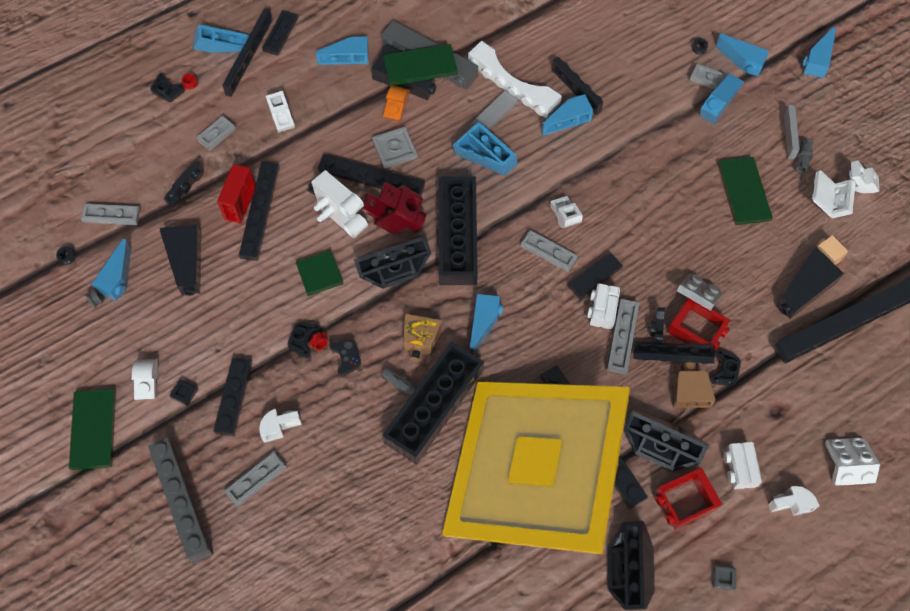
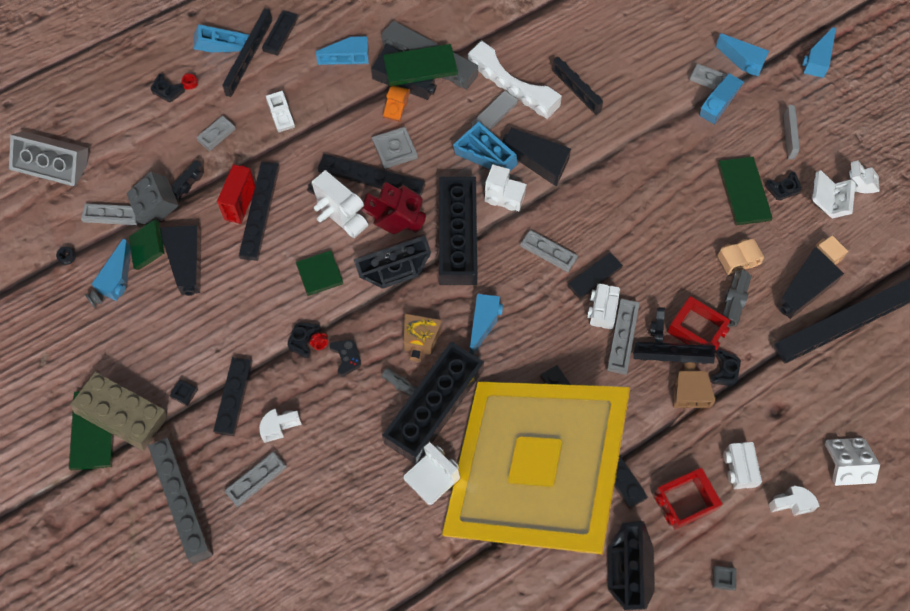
white brick [132,359,158,400] -> none
dark azure slope [542,94,593,136] -> none
white brick [550,196,582,228] -> none
black wedge [624,410,709,471] -> none
light grey plate [677,274,723,311] -> none
black bush [692,38,708,55] -> none
dark grey pin [796,139,813,173] -> none
none -> light grey slope [9,131,88,186]
none -> dark tan brick [70,372,167,451]
none -> dark grey brick [126,172,179,225]
none -> dark green tile [129,220,165,270]
none -> white bracket [404,442,460,505]
none -> white brick [485,164,527,211]
none -> black slope [502,127,571,186]
none -> light nougat brick [718,239,765,275]
none -> dark grey piece [723,270,752,327]
none -> black piece [765,172,802,201]

